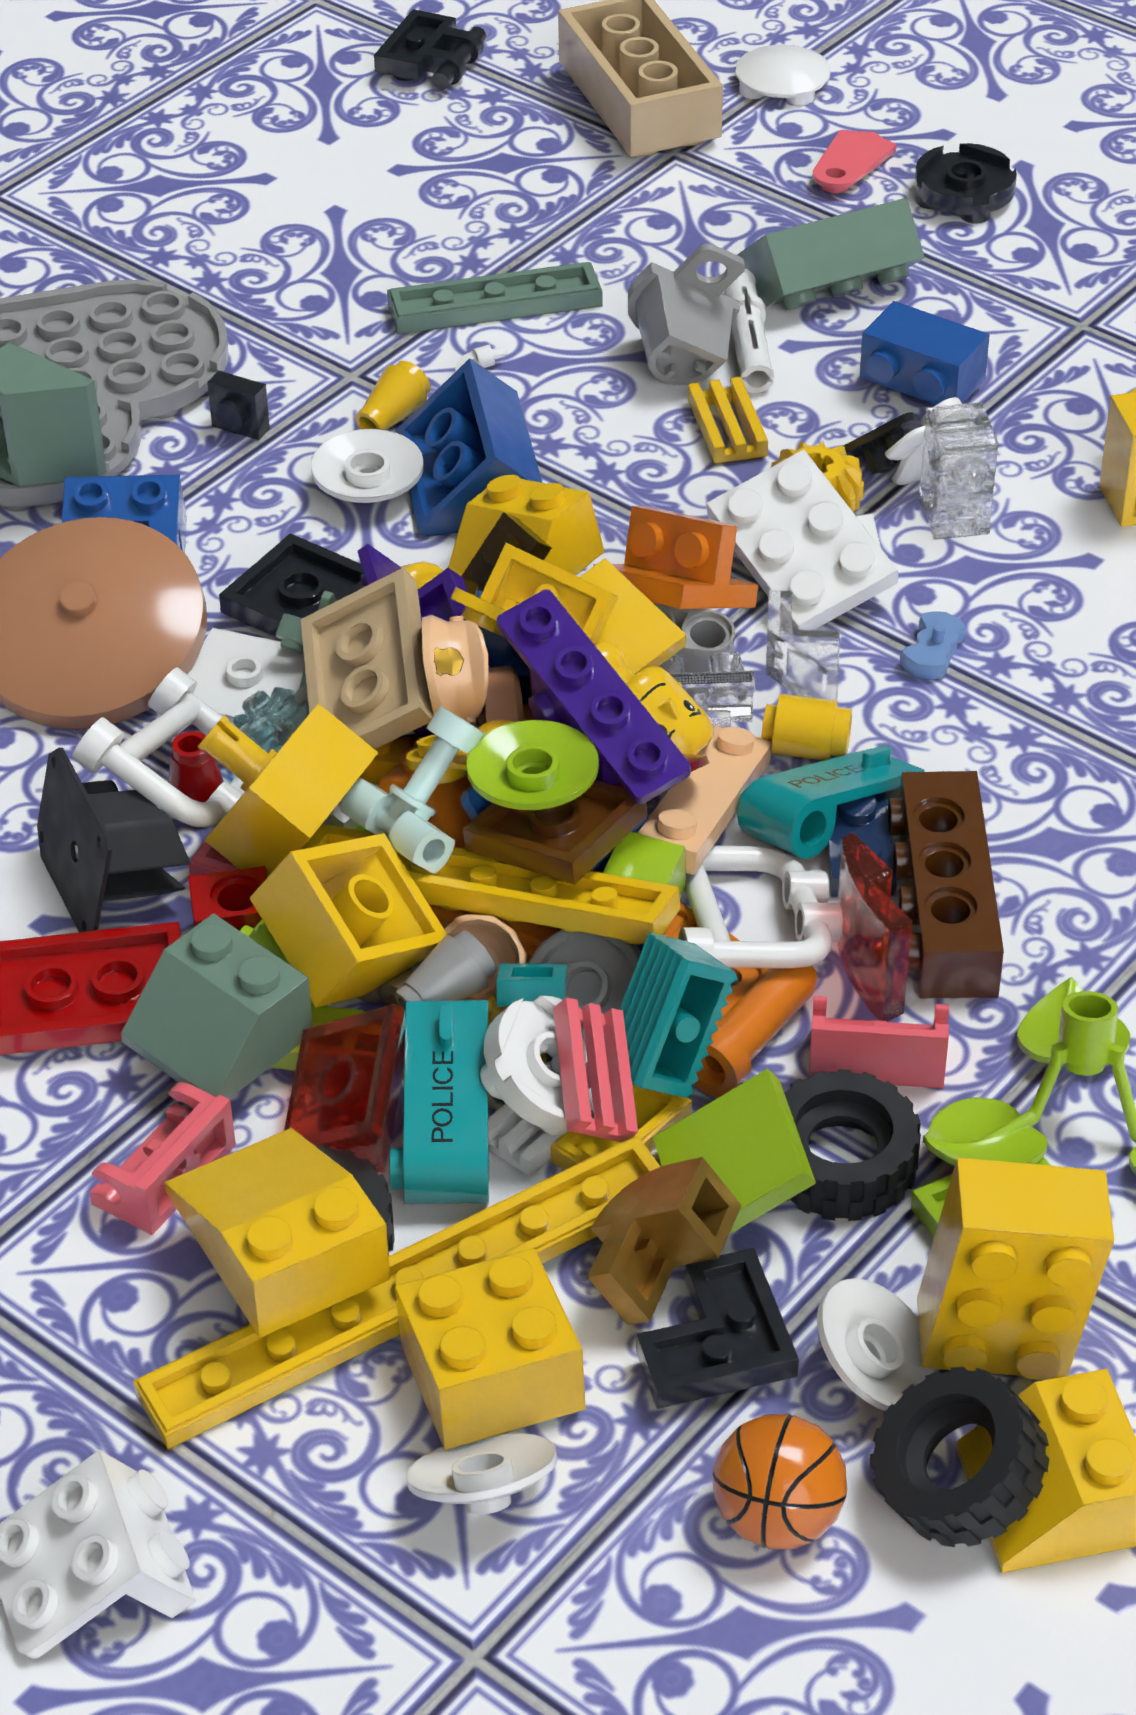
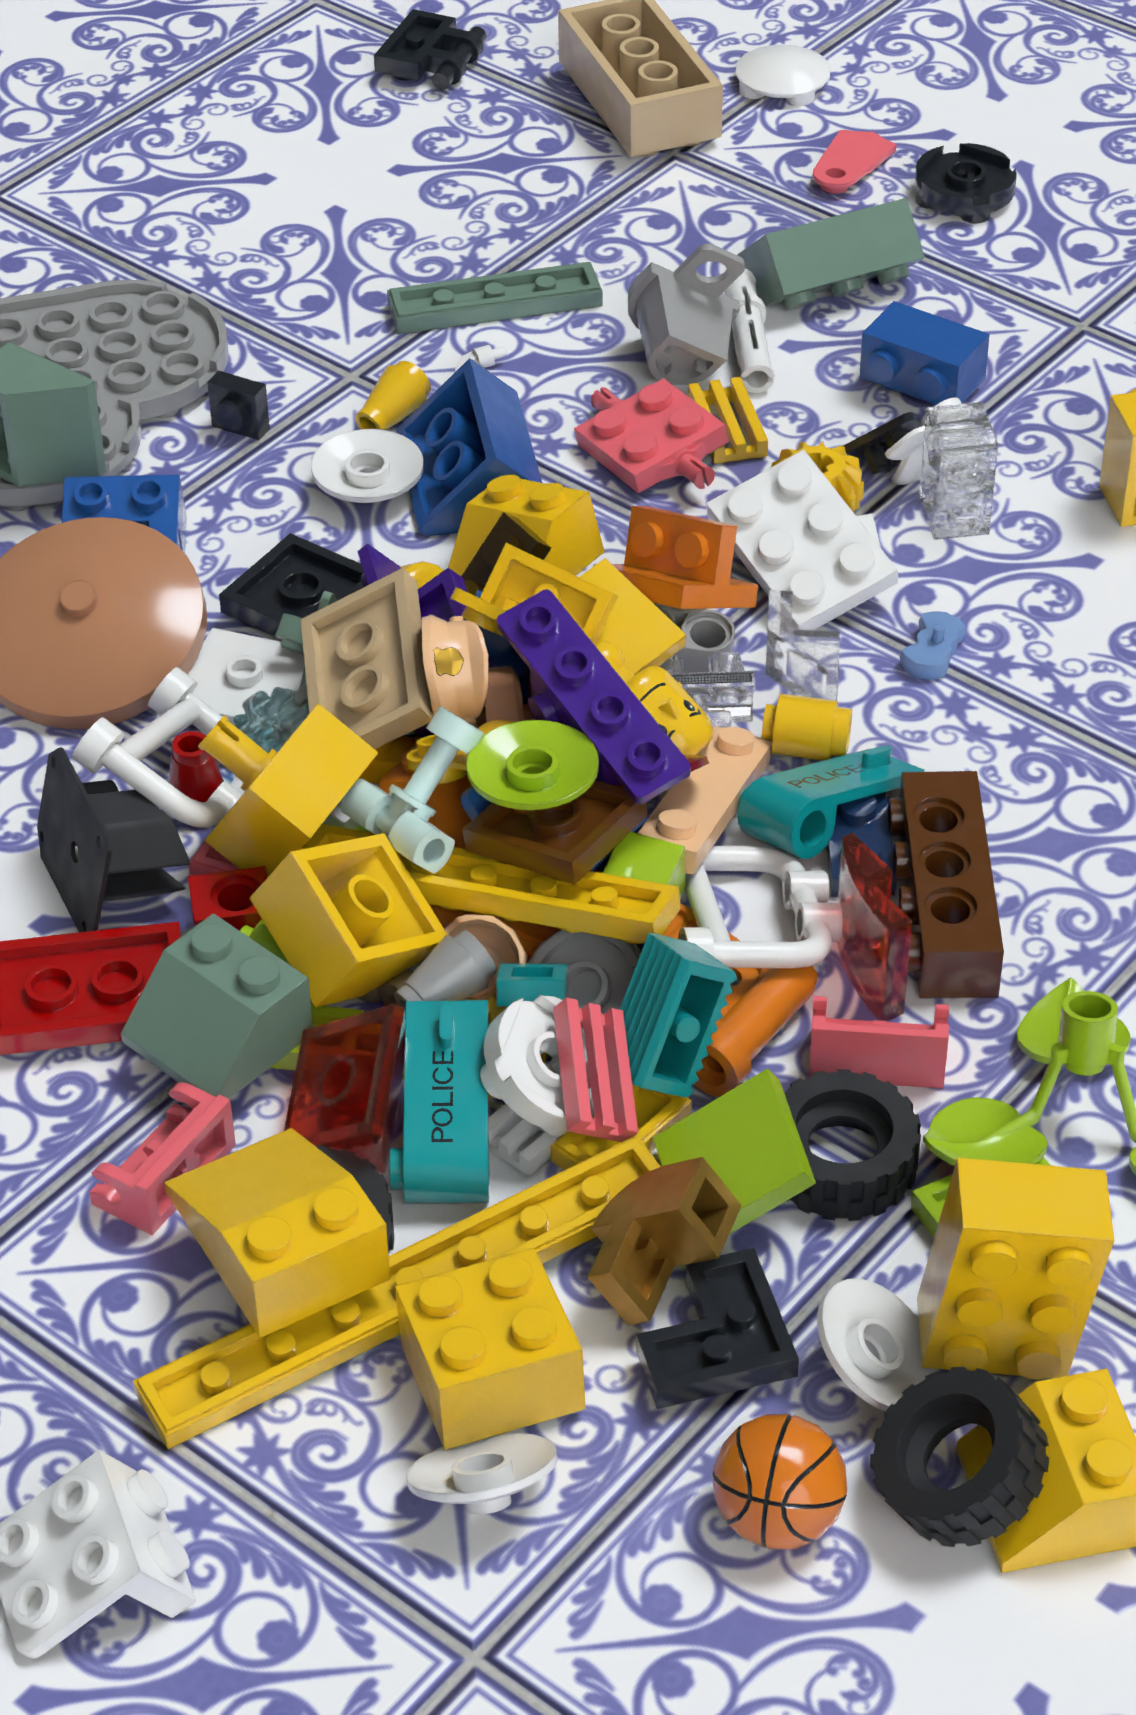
none -> coral plate [574,378,729,493]

